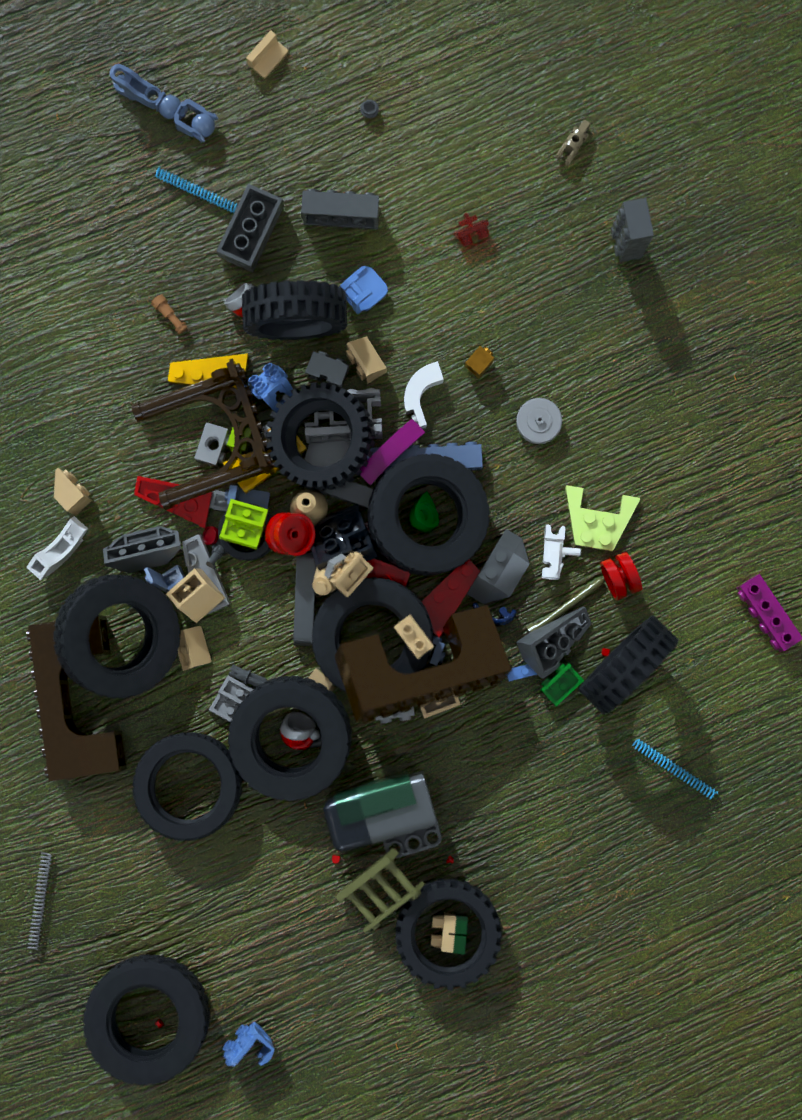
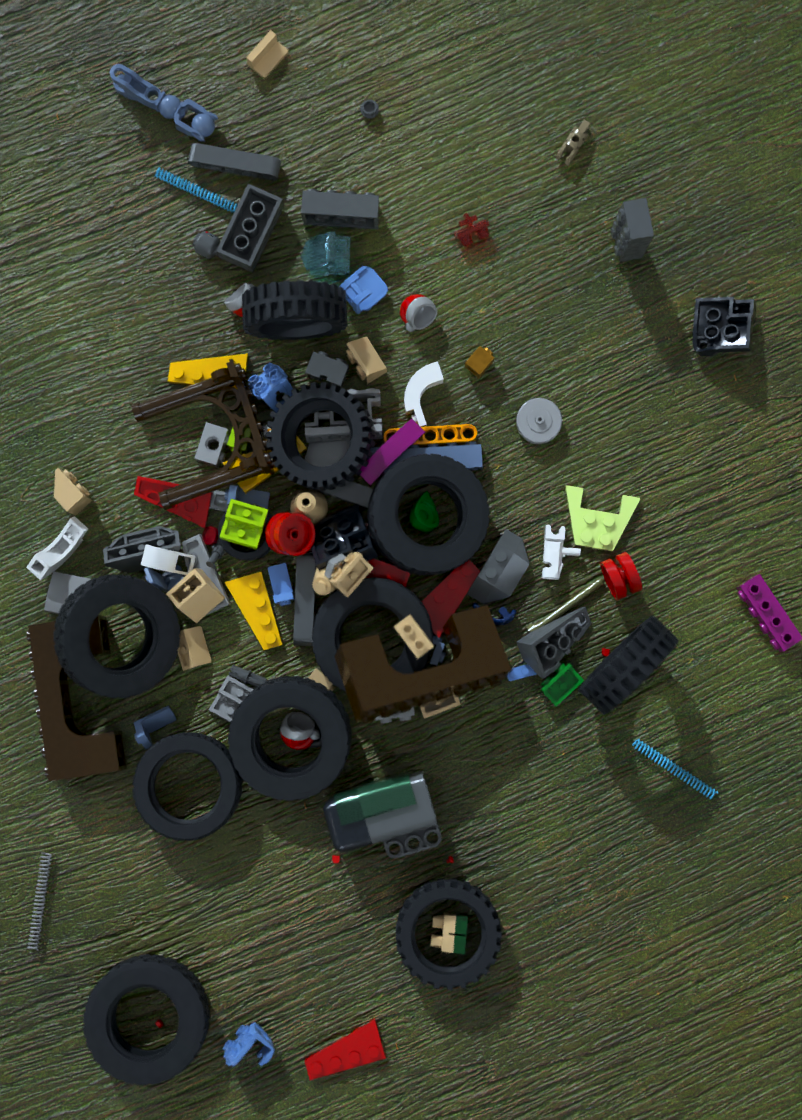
medium nougat piece [151,294,188,334] -> none
olive fence [335,848,424,933] -> none
none -> light grey slope [44,572,91,615]
none -> sand blue bracket [134,706,177,750]
none -> white piece [141,544,196,575]
none -> dark grey beam [188,143,281,180]
none -> dark grey head [192,231,220,259]
none -> yellow wing [225,572,283,651]
none -> medium blue bracket [268,563,295,607]
none -> clear light blue piece [301,232,350,276]
none -> red wing [305,1018,386,1080]
none -> light orange beam [384,424,477,447]
none -> light grey piece [400,294,437,332]
none -> black slope [693,296,756,356]

